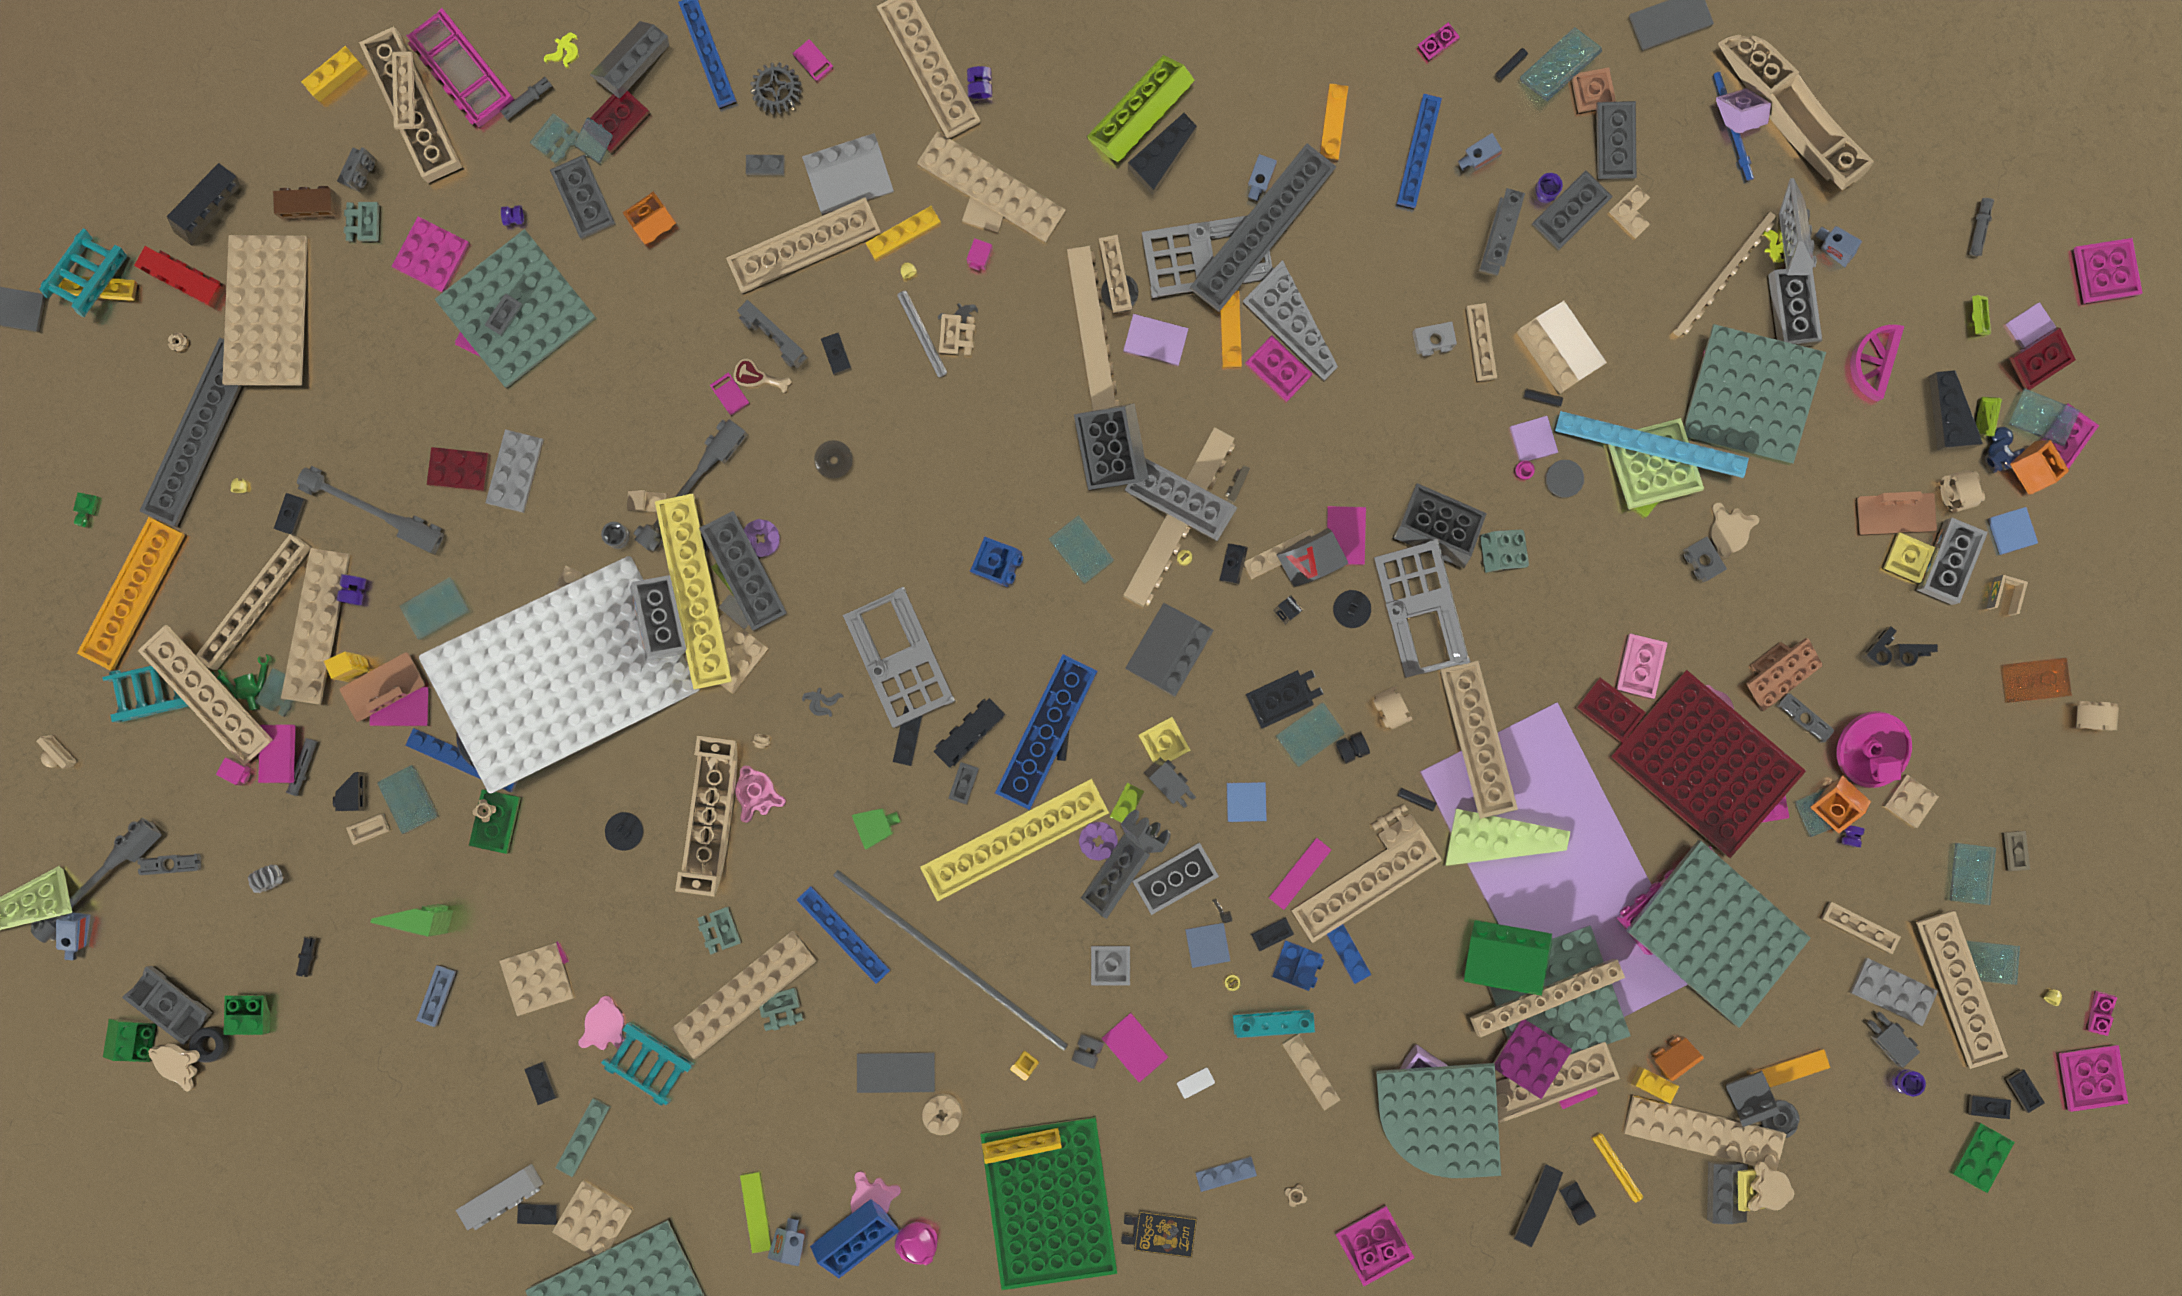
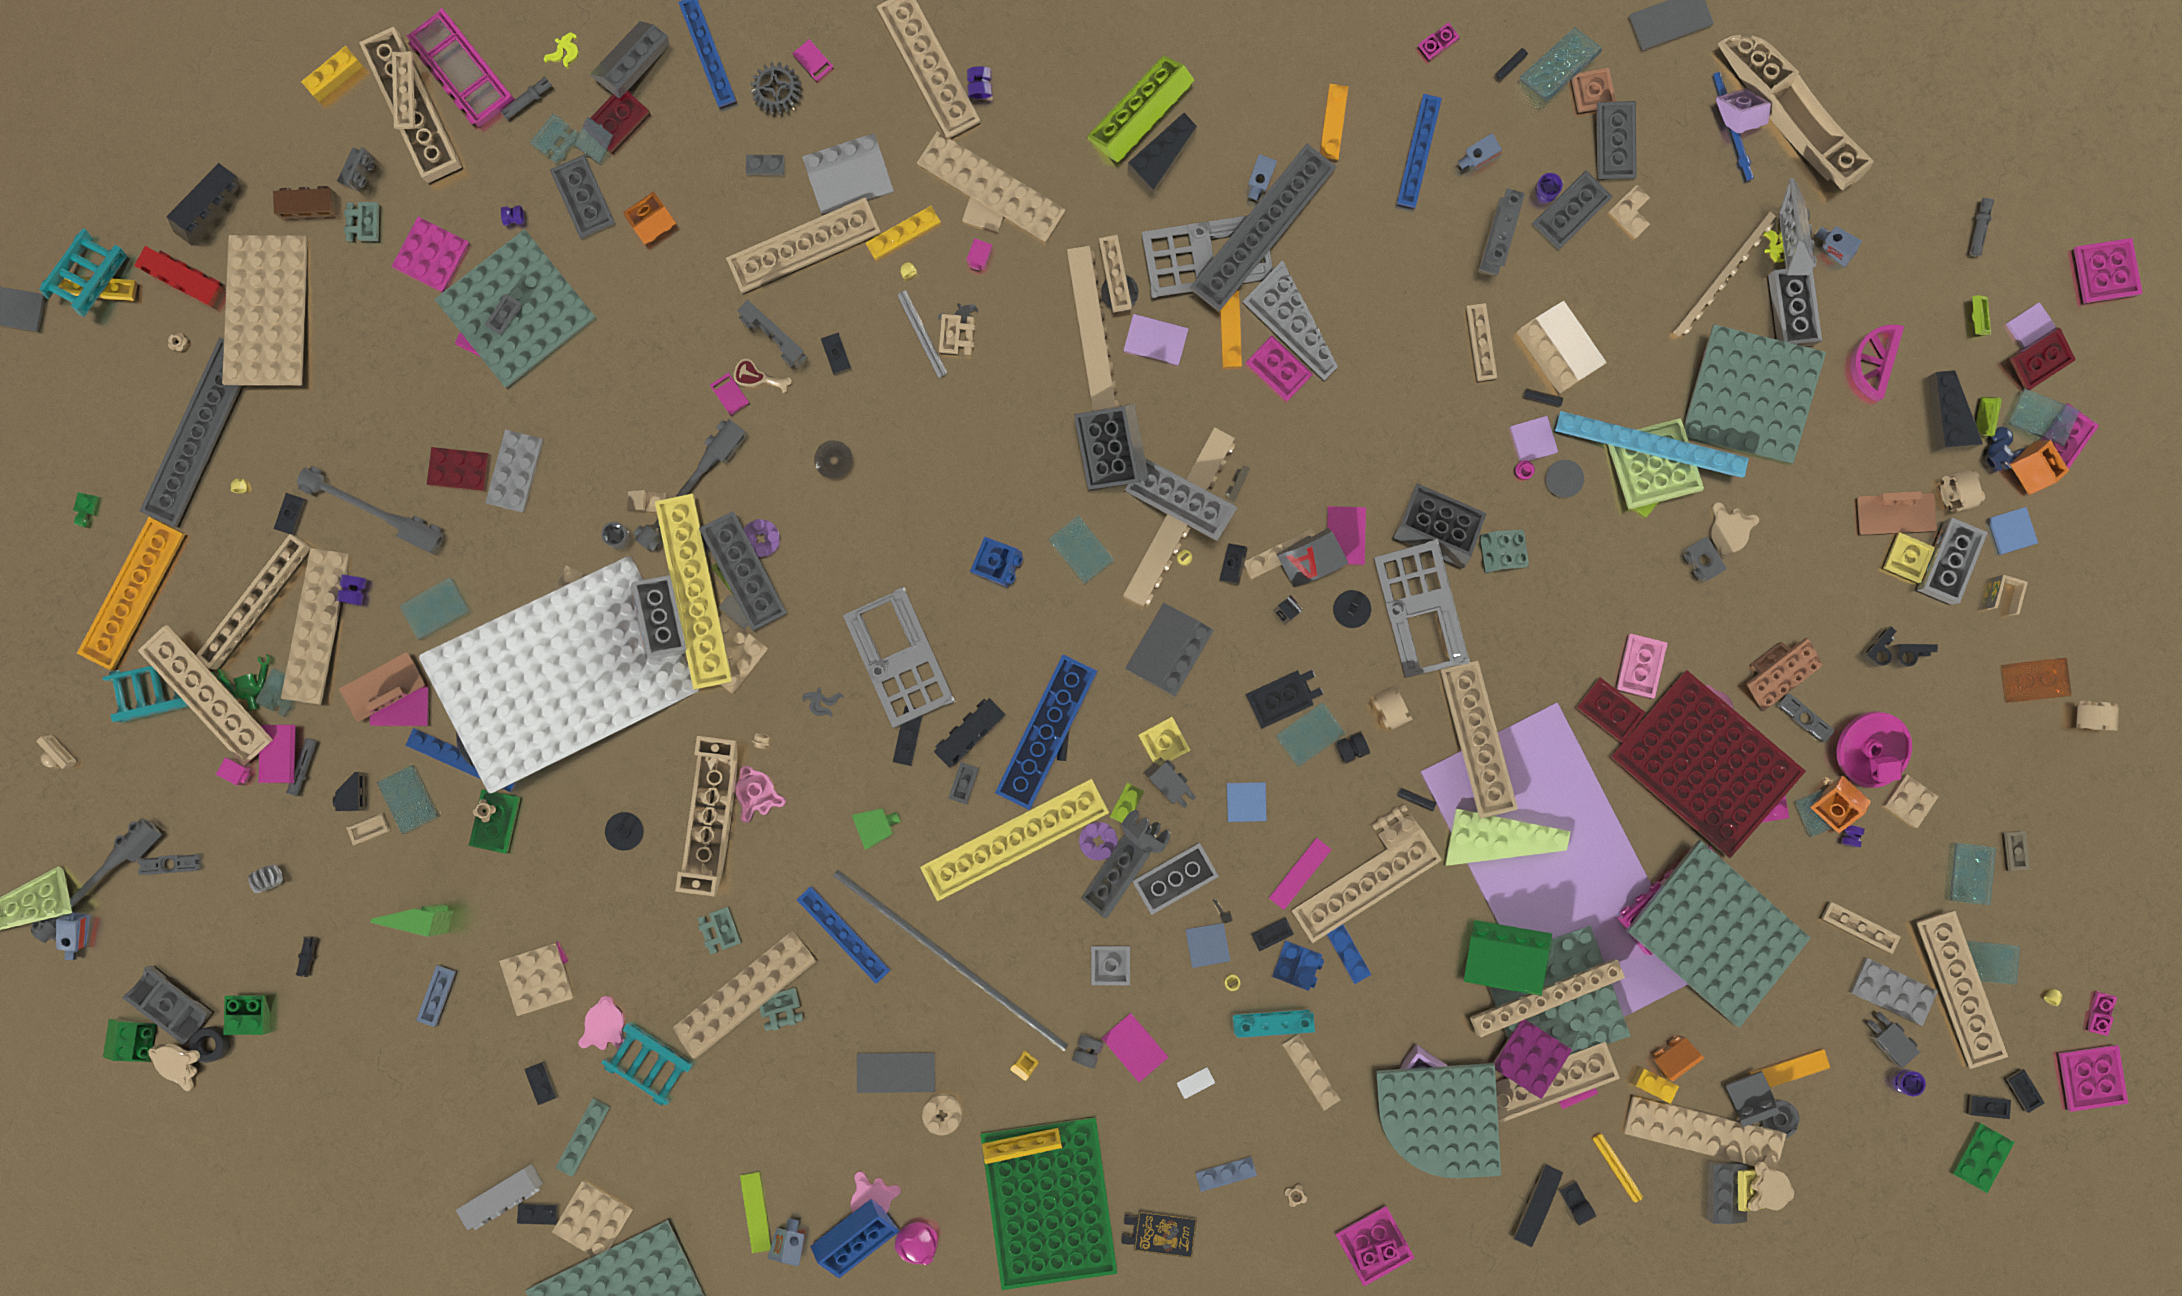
yellow brick [324,652,369,682] -> none
light grey brick [1412,322,1457,356] -> none

